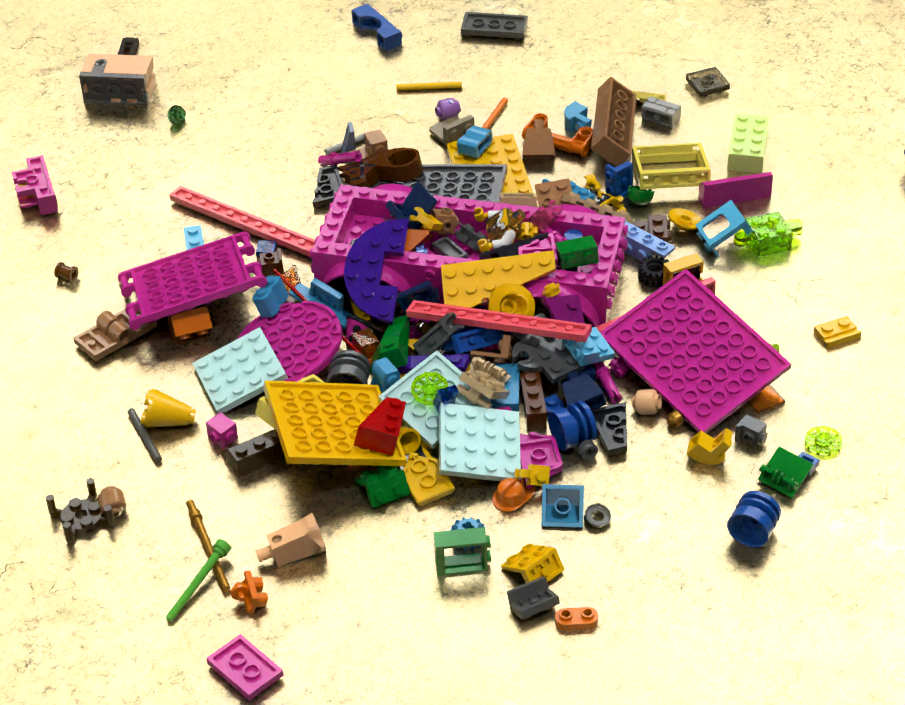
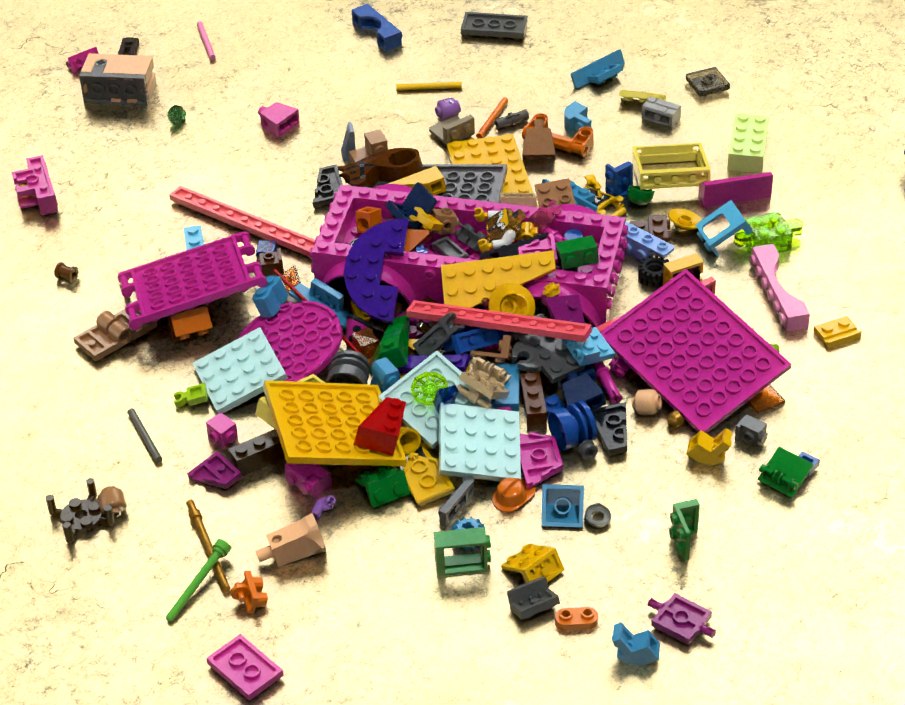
yellow cone [140,389,196,427] -> none
dark pink pin [318,151,362,166] -> none
light grey bar [324,131,369,155] -> none
dark blue bracket [397,280,440,315] -> none
dark azure brick [457,125,493,158] -> none
yellow plate [514,464,550,487] -> none
tan wing [562,192,634,224] -> none
medium nougat brick [591,76,636,167] -> none
blue wheel [727,491,781,548] -> none
clear neon green wheel [804,426,843,456] -> none
none -> dark pink hinge [66,47,99,73]
none -> lime plate [173,382,208,408]
none -> magenta wing [187,451,242,489]
none -> bright pink bar [197,21,216,60]
none -> dark pink torso [258,102,300,138]
none -> dark pink brick [285,463,332,498]
none -> medium lavender arm [311,495,336,520]
none -> orange brick [355,207,382,233]
none -> yellow slope [388,166,446,195]
none -> dark grey plate [438,476,475,528]
none -> dark grey pin [494,109,529,129]
none -> dark azure bracket [570,49,625,88]
none -> dark azure brick [612,622,660,665]
none -> magenta plate [647,593,716,645]
none -> green bracket [669,499,700,561]
none -> bright pink arch [749,244,810,332]

